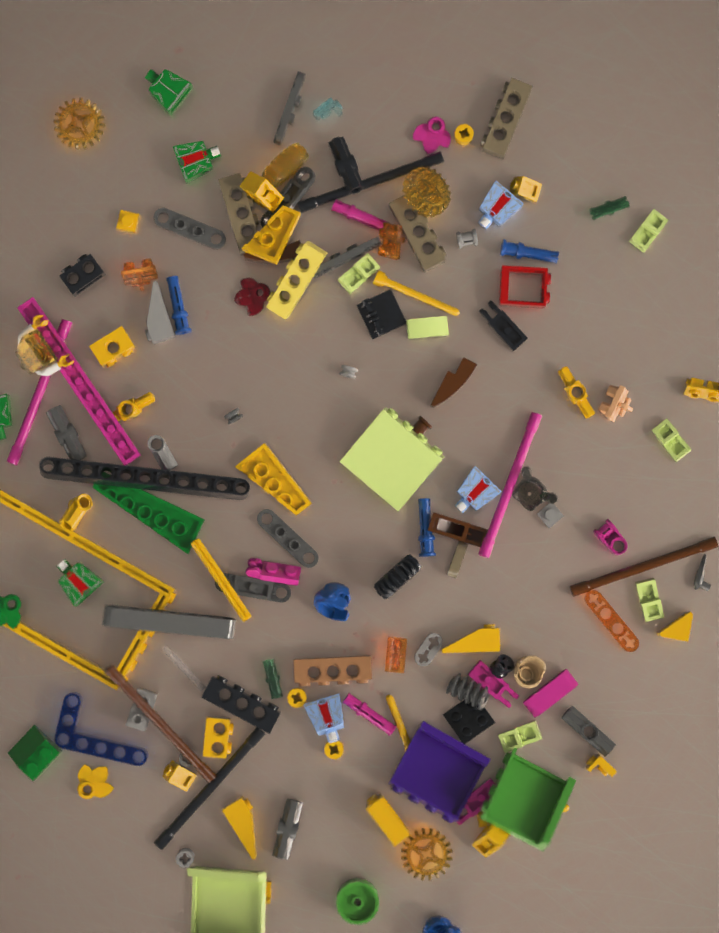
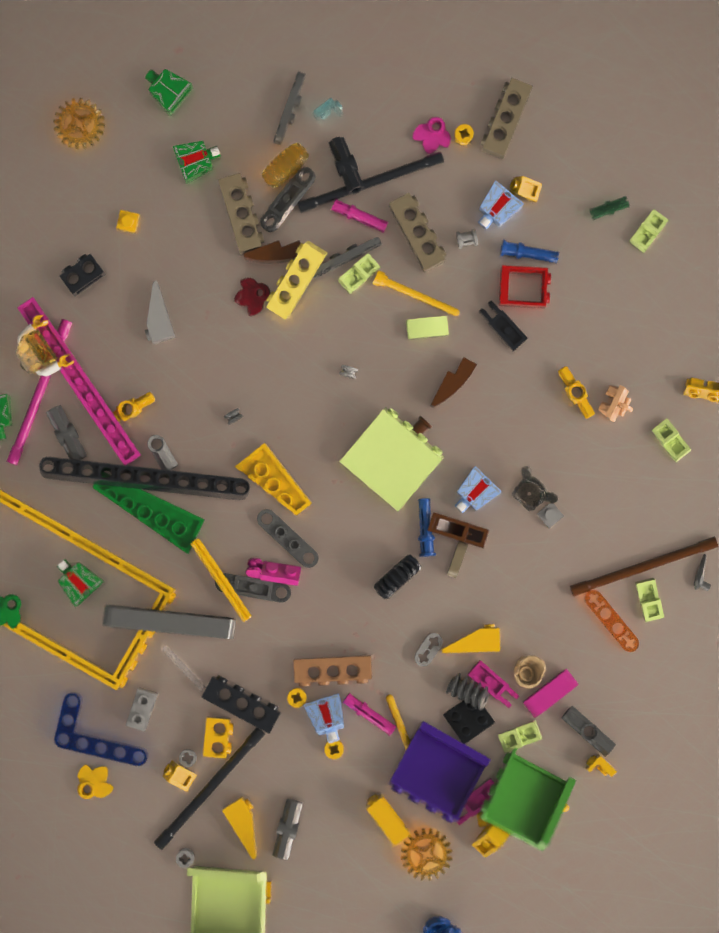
green slope [8,725,62,781] -> none
yellow piece [59,494,93,531] -> none
yellow brick [89,326,135,368] -> none
reddish brown piece [104,664,216,783] -> none
clear orange hips [121,259,158,291] -> none
dark grey plate [154,208,226,249] -> none
blue pin [166,276,192,335] -> none
yellow brick [240,171,284,213] -> none
yellow wing [241,205,301,265] -> none
clear green pin [262,659,283,699] -> none
blue helmet [314,582,351,621] -> none
bright green wheel [336,878,379,925] -> none
black hinge [356,289,406,339] -> none
clear orange hips [378,222,406,260] -> none
clear orange hips [385,637,407,673] -> none
clear yellow gear [402,166,451,217] -> none
dark pink piece [478,412,542,558] -> none
black wheel [490,654,515,679] -> none
dark pink piece [593,519,628,555] -> none
yellow slope [657,611,693,642] -> none

